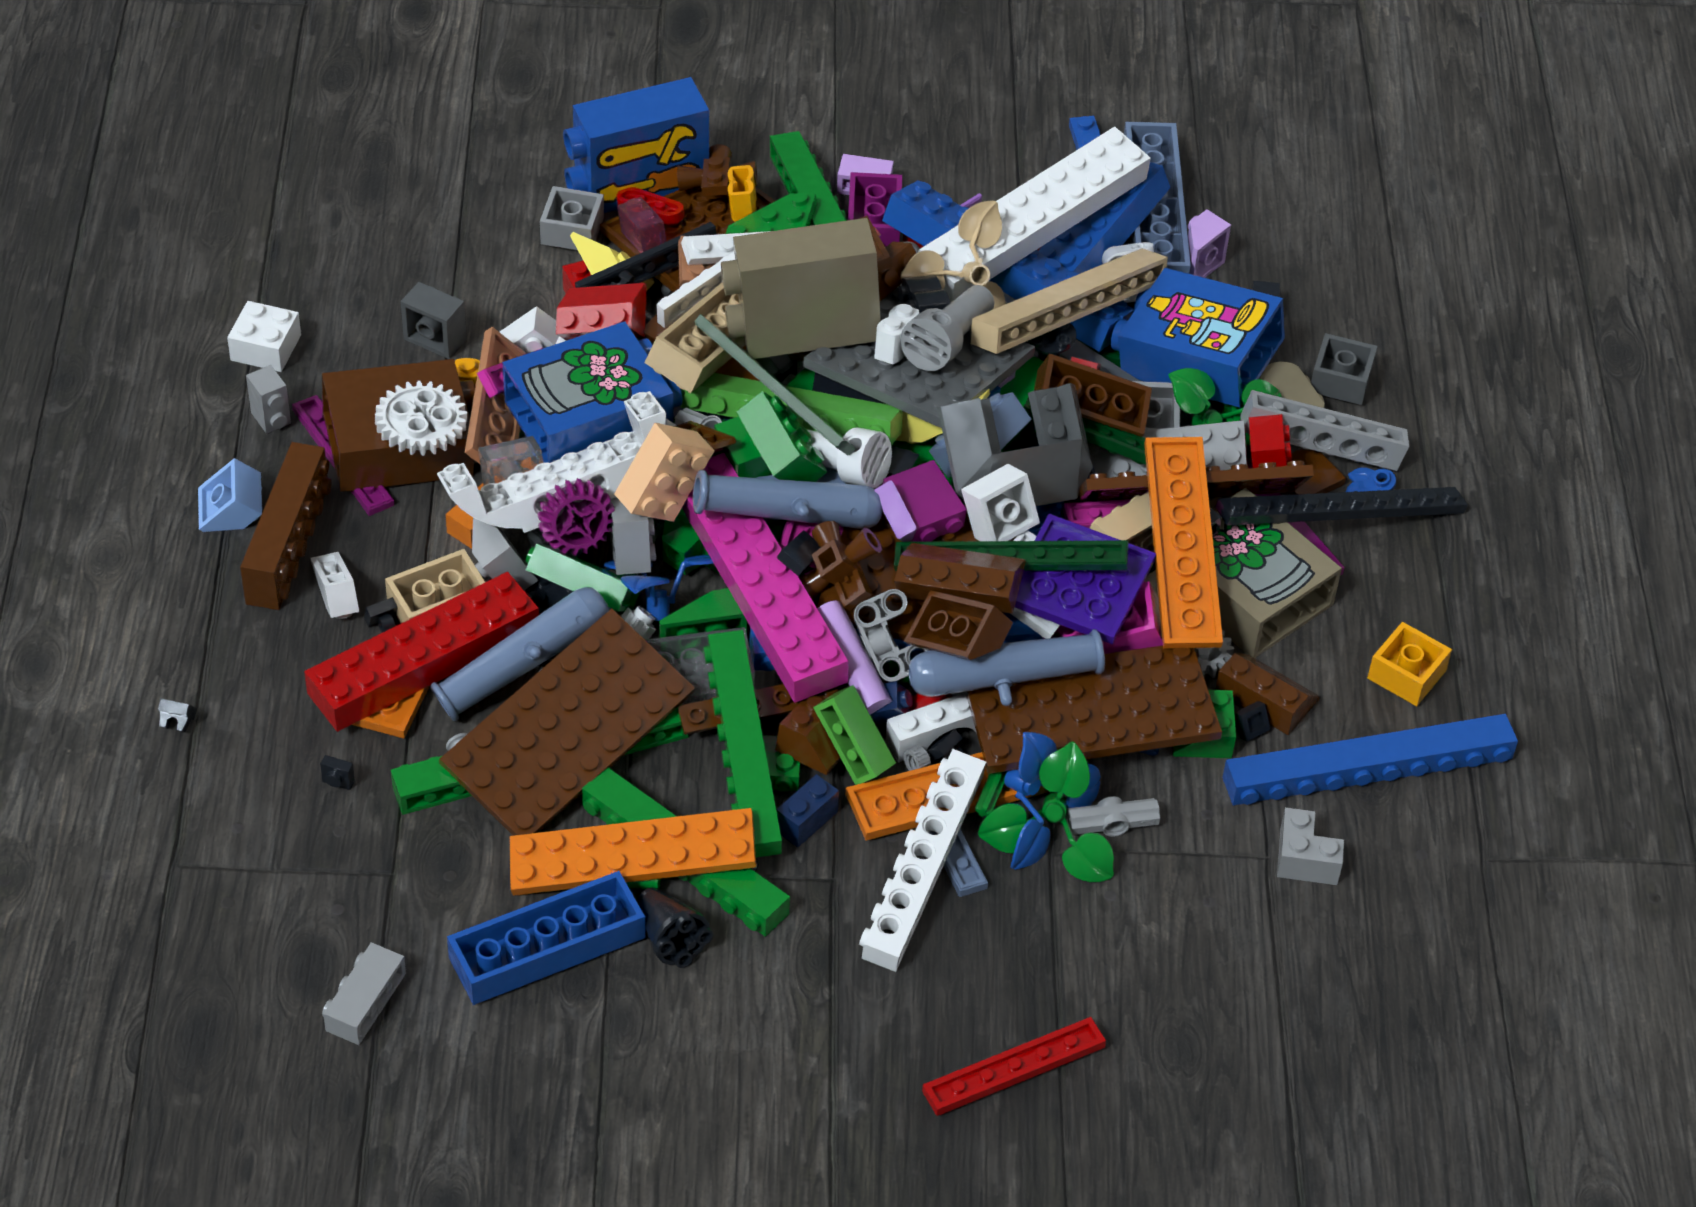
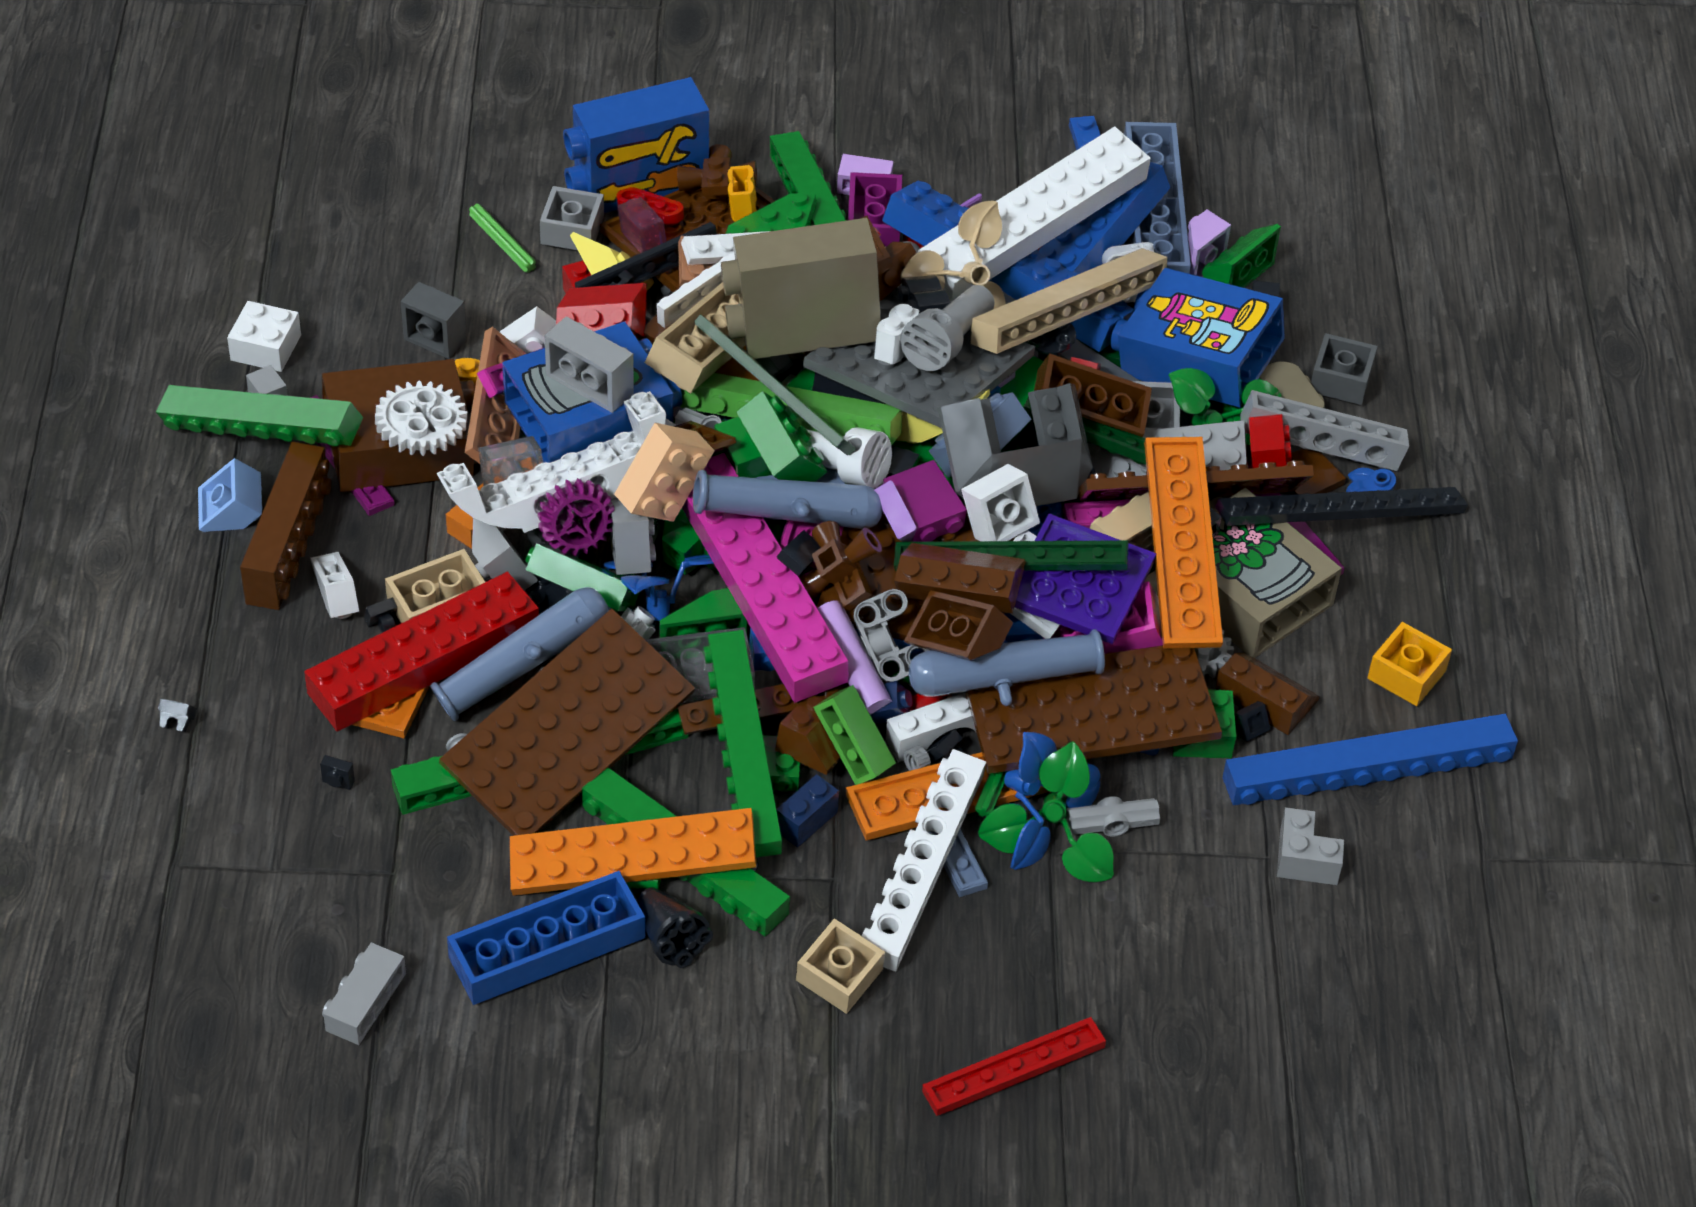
none -> brick [156,385,363,446]
none -> bright green axle [469,203,536,273]
none -> light grey brick [545,316,634,413]
none -> tan brick [796,919,885,1014]
none -> green slope [1202,224,1281,288]

